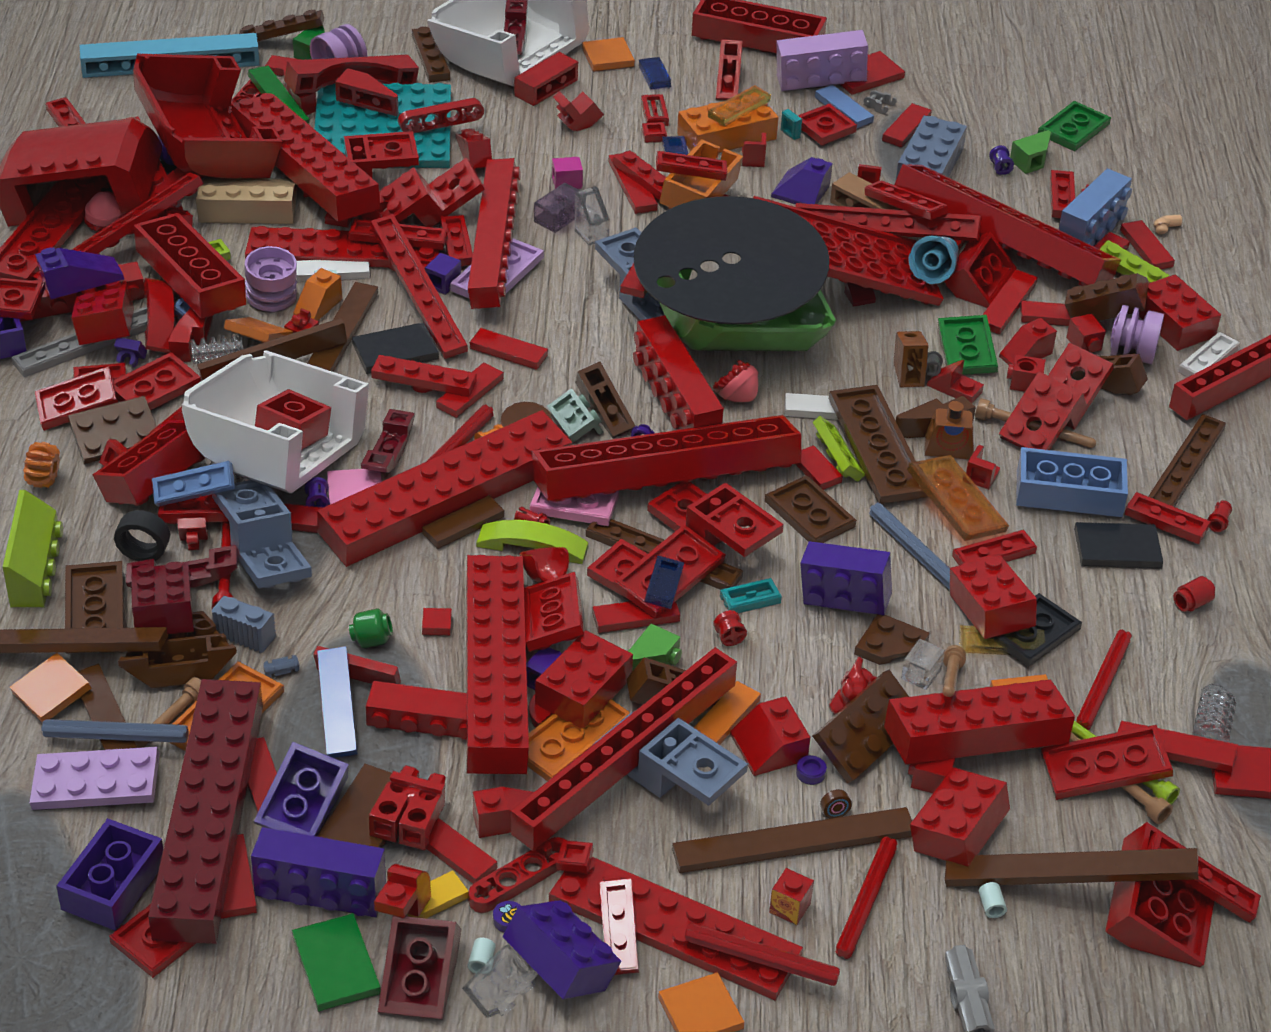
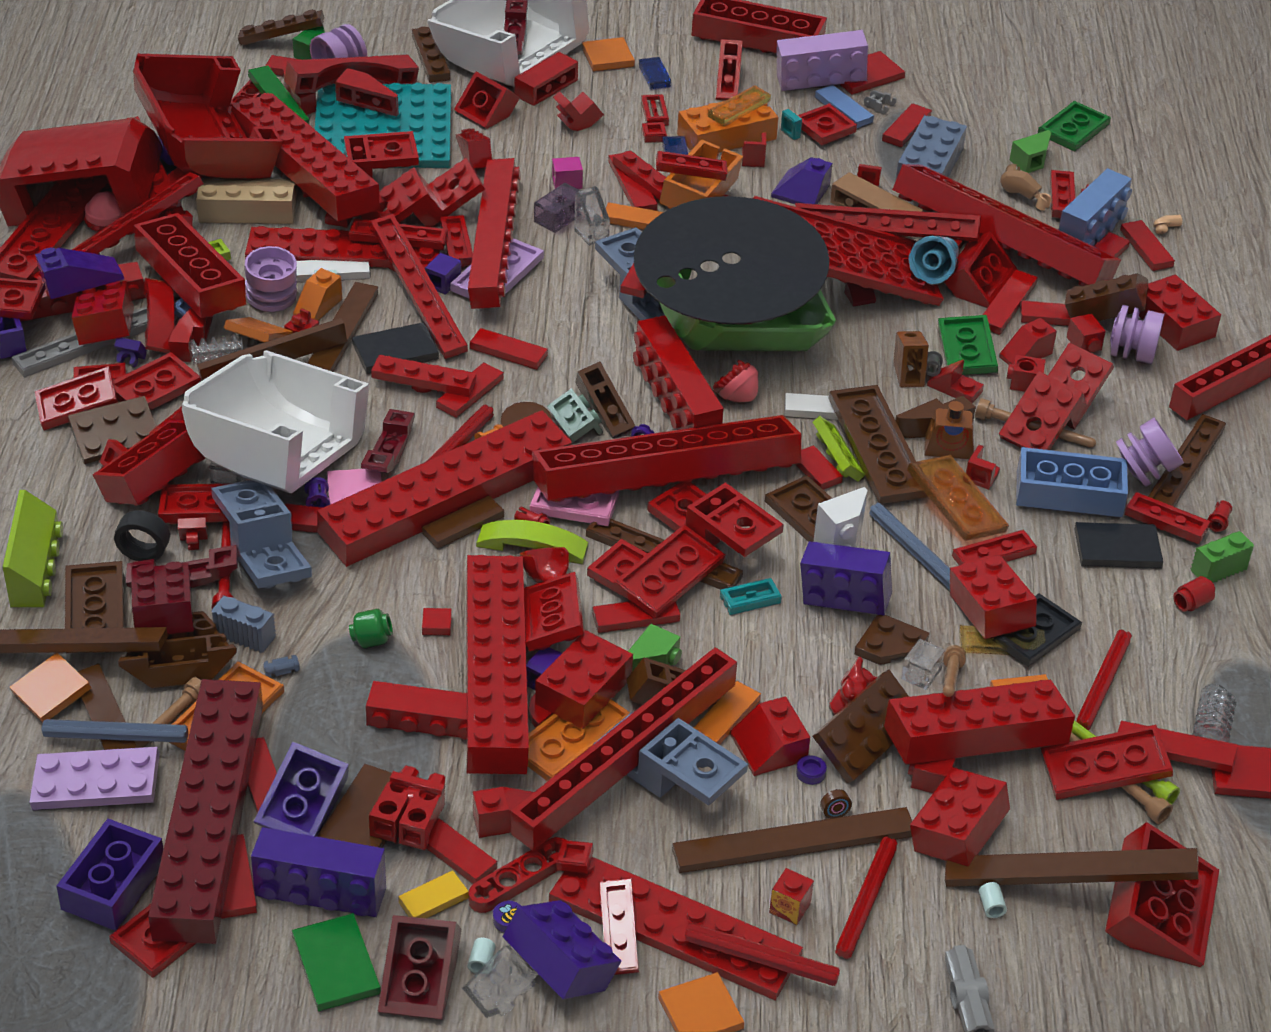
orange gear [23,442,60,488] -> none
red tile [45,97,86,127] -> none
medium azure brick [80,33,260,78] -> none
medium blue tile [152,461,235,507] -> none
red brick [255,389,332,450] -> none
red tile [313,646,401,684] -> none
tile [317,646,358,758] -> none
red brick [374,864,431,918] -> none
red beam [398,98,484,133] -> none
clear blue tile [644,555,684,609] -> none
red wheel [713,610,747,646] -> none
red tile [865,180,948,220] -> none
dark purple bush [989,145,1014,175] -> none
reddish brown slope [1071,354,1148,395] -> none
lime plate [1100,240,1169,283] -> none
red tile [1147,830,1261,923] -> none
white tile [1178,332,1240,377] -> none
none -> red slope [454,71,520,129]
none -> orange tile [602,202,664,230]
none -> white slope [813,487,868,548]
none -> medium nougat arm [1000,164,1052,211]
none -> lavender wheel [1116,417,1184,487]
none -> bright green brick [1190,531,1254,583]

